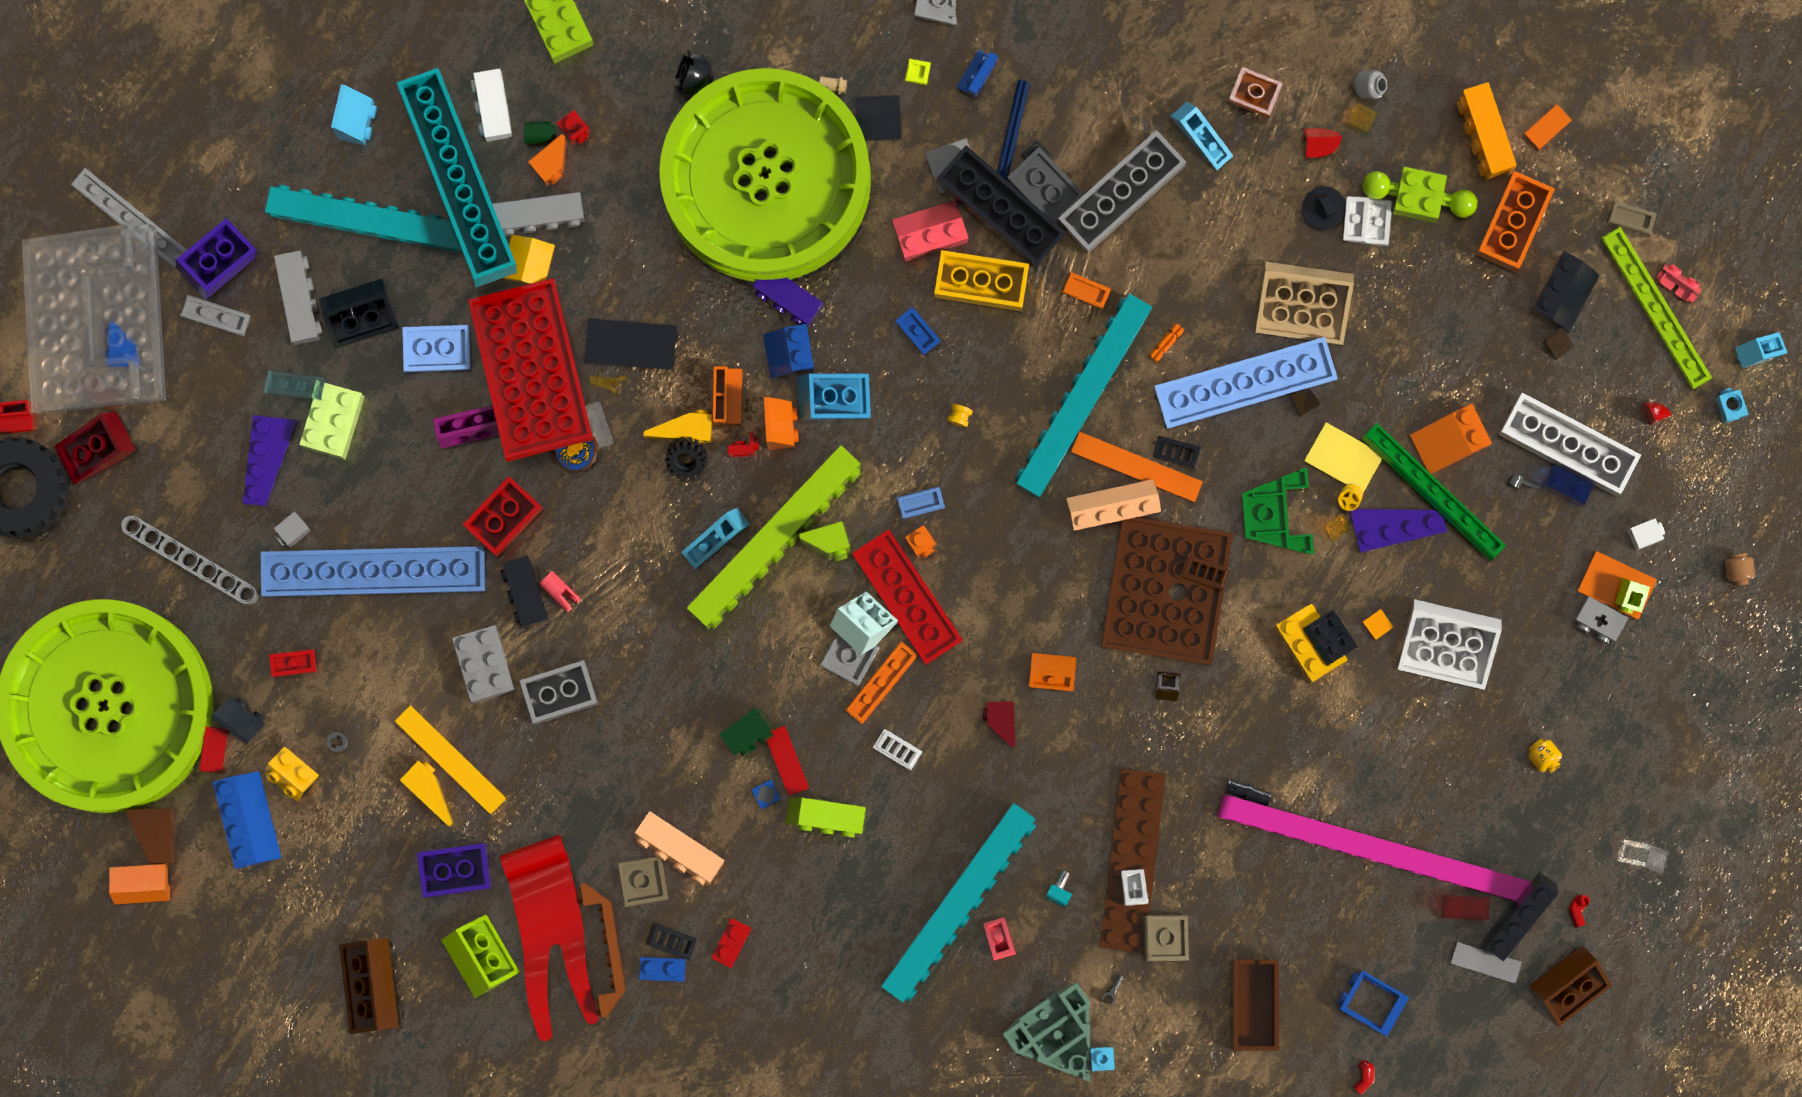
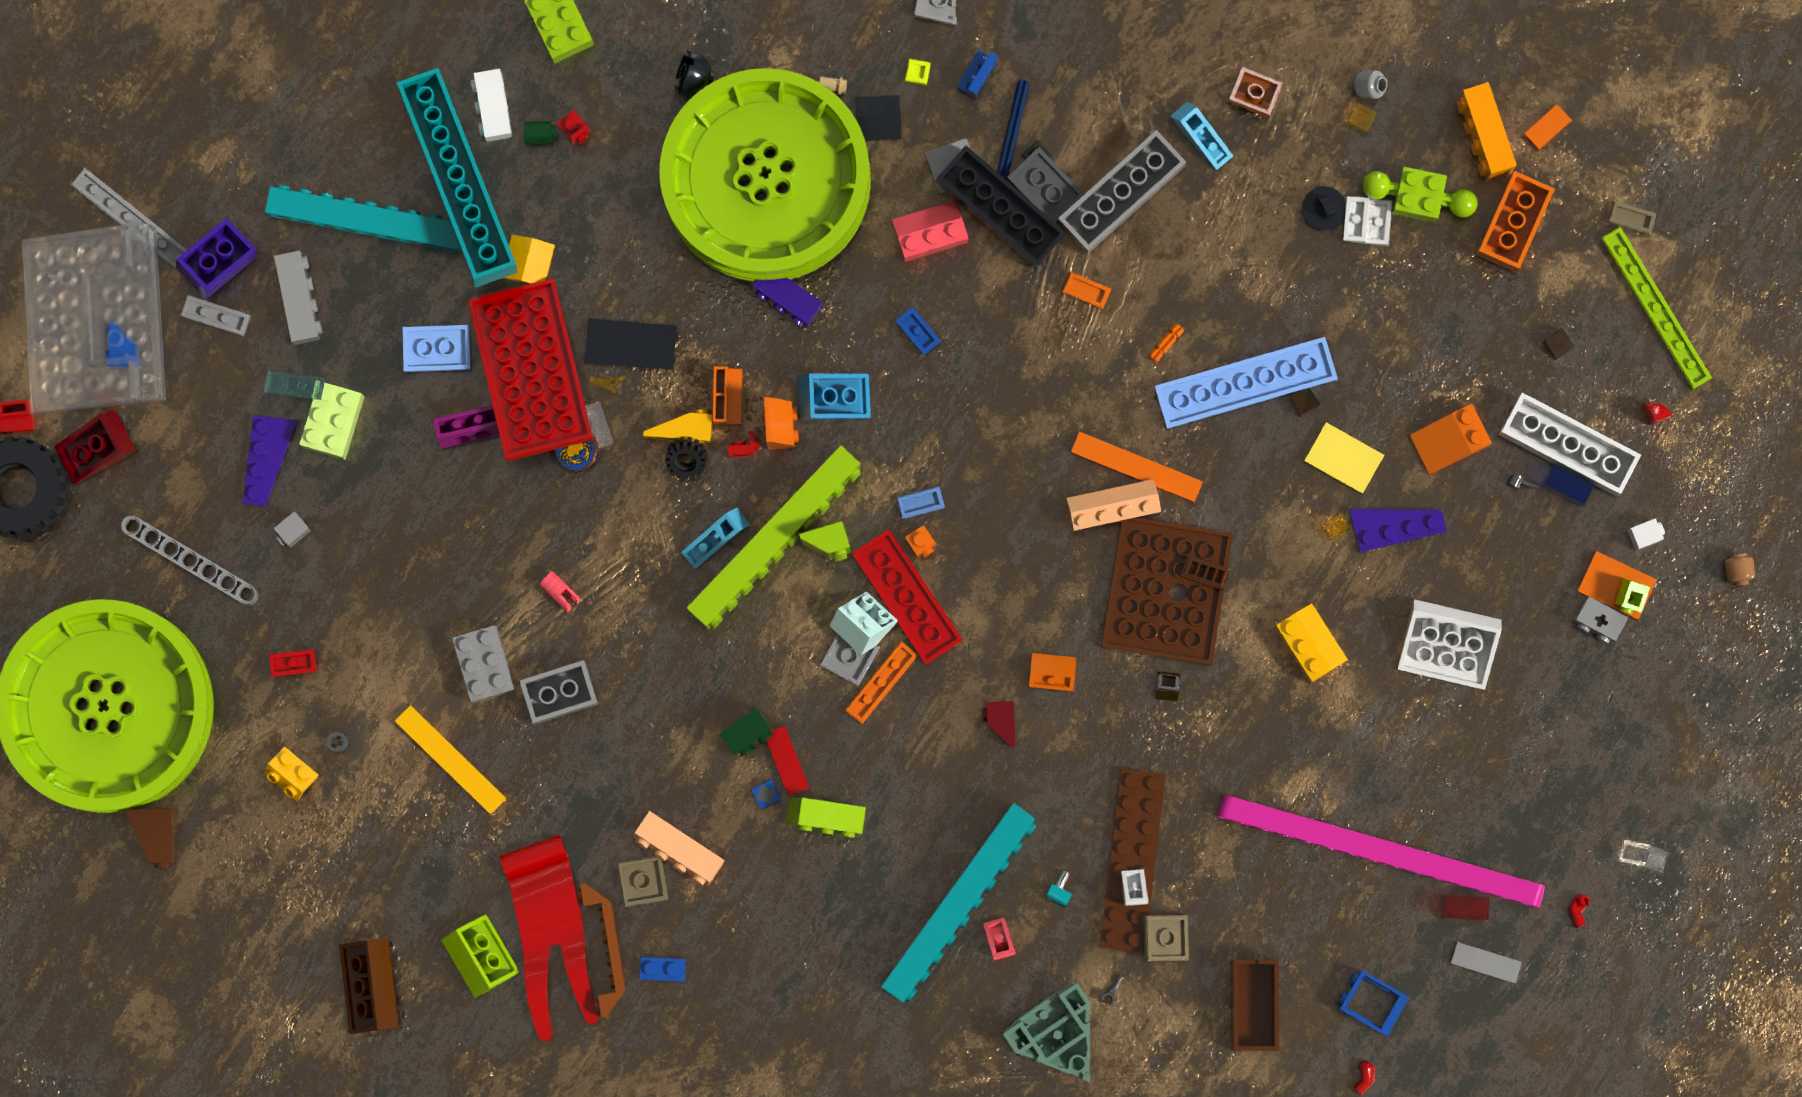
orange piece [109,864,170,905] -> none
red tile [199,726,228,774] -> none
black slope [211,697,269,747] -> none
blue slope [213,771,282,870] -> none
medium blue plate [261,546,485,597] -> none
black slope [319,279,399,348] -> none
medium azure slope [331,84,377,145] -> none
yellow slope [400,761,454,827] -> none
dark purple brick [417,843,492,898] -> none
red brick [463,476,543,557] -> none
light grey brick [492,192,585,236] -> none
black brick [500,555,549,629] -> none
orange slope [528,134,567,185] -> none
black slope [645,923,697,960] -> none
red plate [711,918,752,968] -> none
blue slope [763,324,814,378] -> none
white slope [873,729,923,771] -> none
yellow brick [934,250,1029,311] -> none
yellow wheel [946,404,973,428] -> none
teal brick [1015,293,1152,499] -> none
medium azure brick [1090,1047,1115,1071] -> none
black slope [1153,436,1204,470] -> none
black pin [1225,779,1272,807] -> none
green wing [1242,468,1314,555] -> none
tan slope [1255,261,1354,345] -> none
red brick [1303,128,1342,158] -> none
black plate [1303,610,1358,666] -> none
yellow wheel [1338,484,1363,511] -> none
green tile [1361,423,1506,561] -> none
light orange tile [1362,609,1394,640] -> none
black brick [1485,872,1559,962] -> none
yellow head [1528,739,1562,773] -> none
black slope [1530,251,1600,334] -> none
reddish brown slope [1530,945,1612,1027] -> none
coral hinge [1656,264,1702,303] -> none
medium azure brick [1715,388,1749,424] -> none
medium azure slope [1735,333,1787,368] -> none

